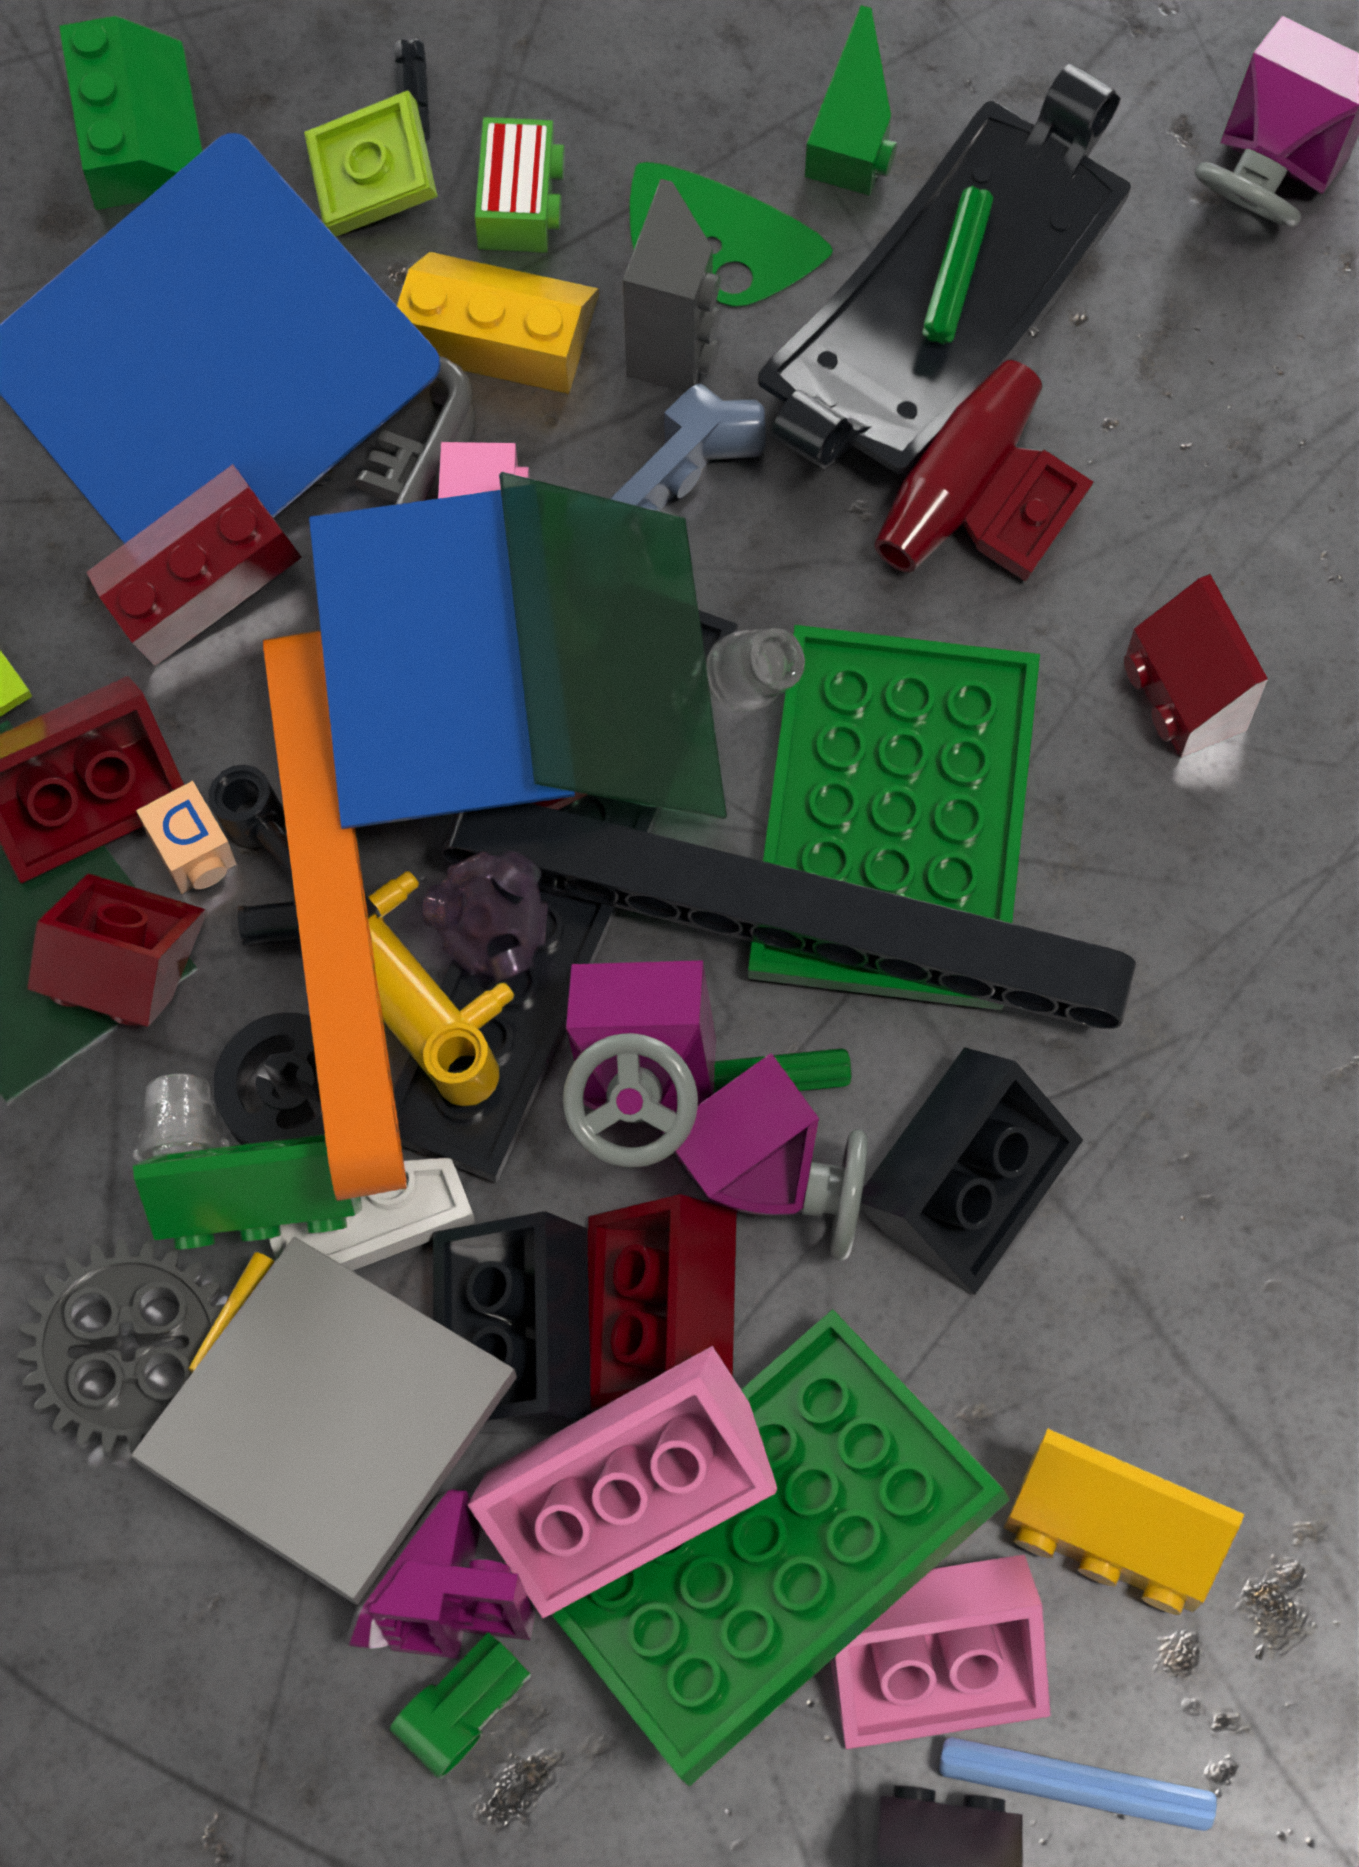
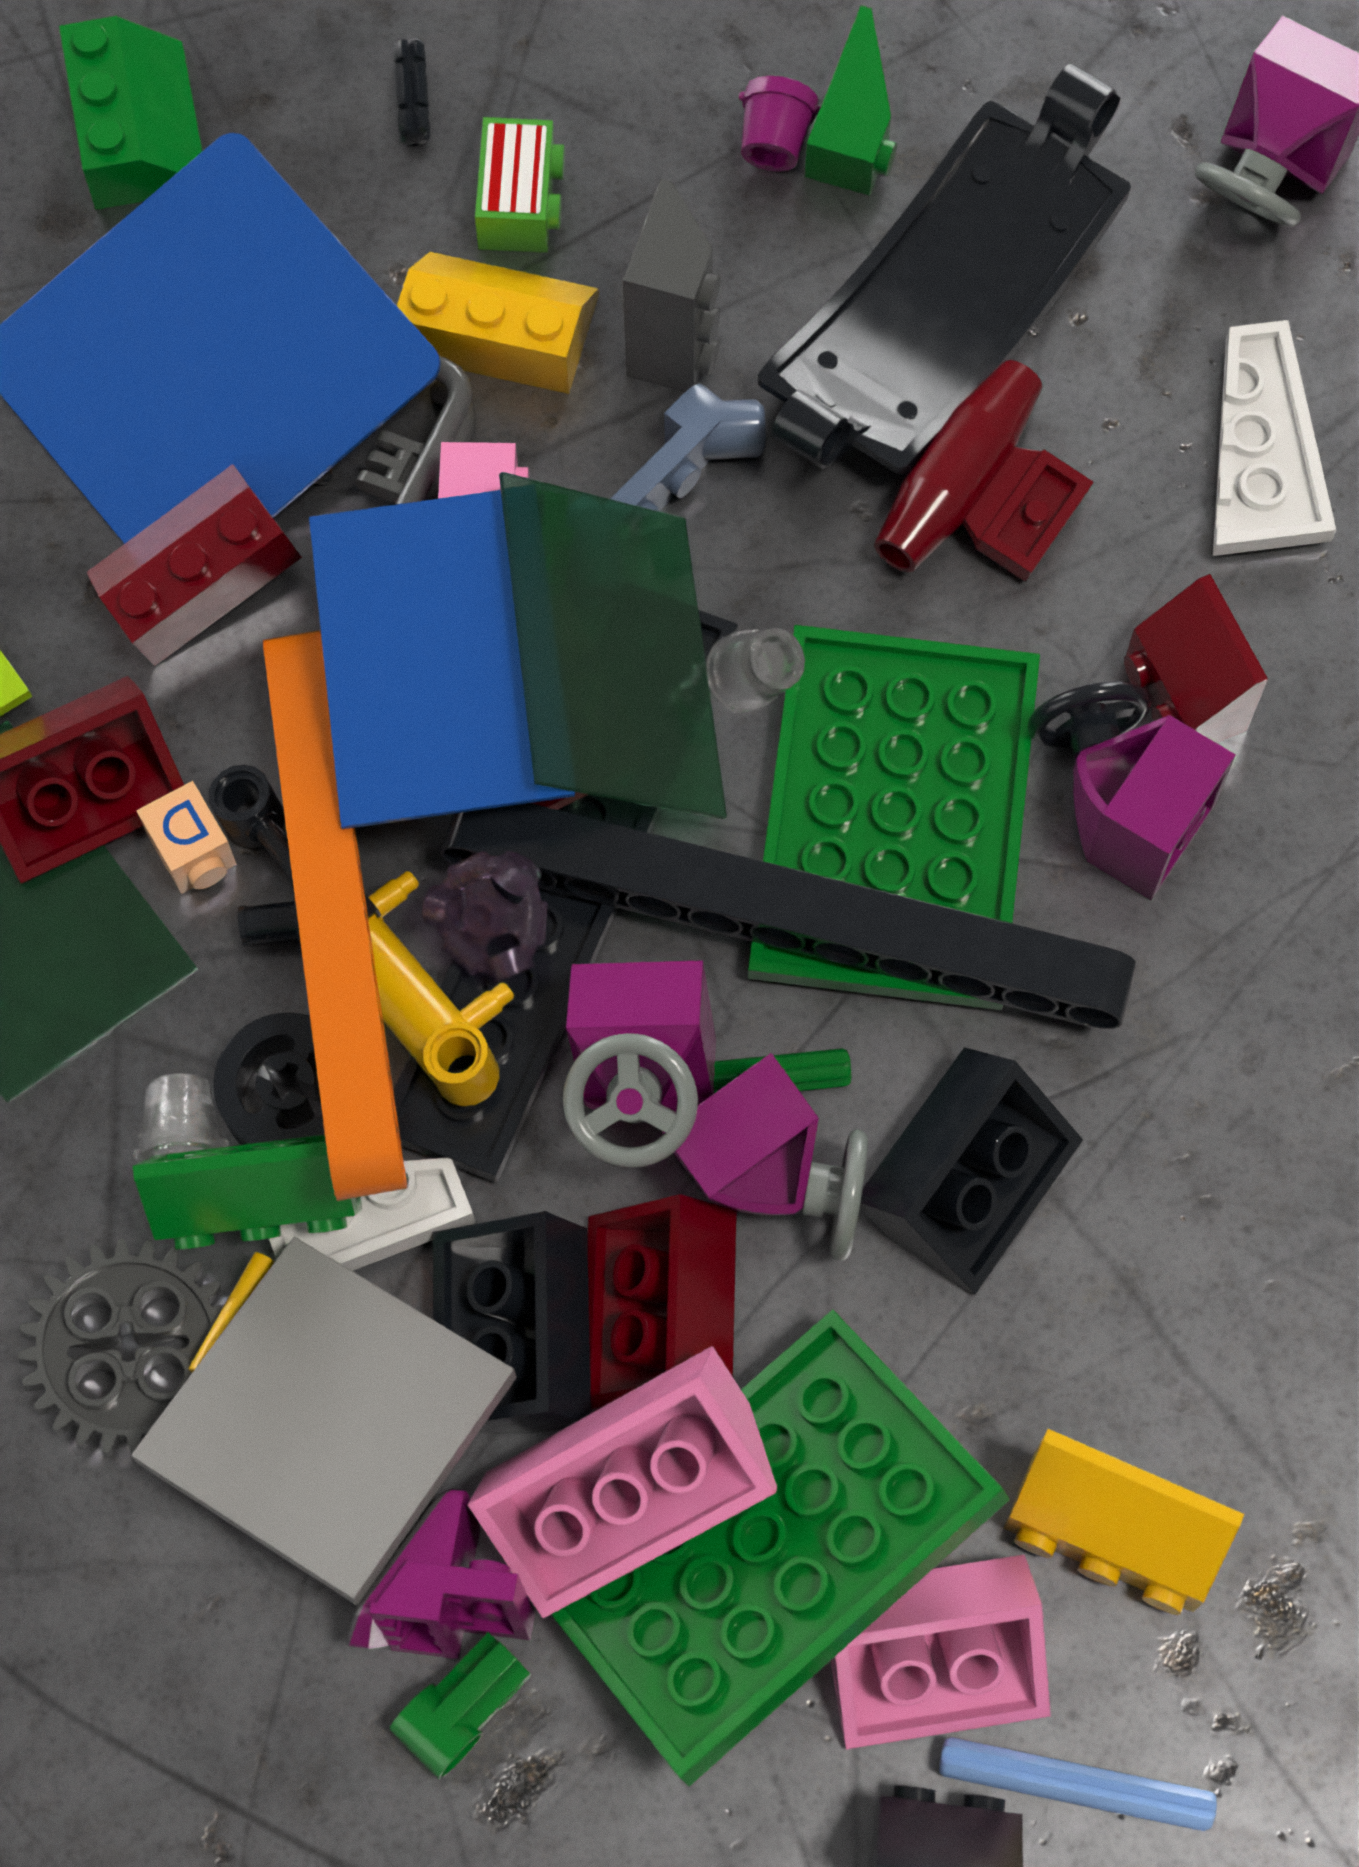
dark red slope [27,873,206,1027] -> none
lime tile [304,90,438,237] -> none
green piece [630,162,833,307] -> none
green axle [922,186,993,344] -> none
none -> magenta piece [738,75,821,172]
none -> magenta piece [1027,681,1236,901]
none -> white wing [1213,320,1336,556]

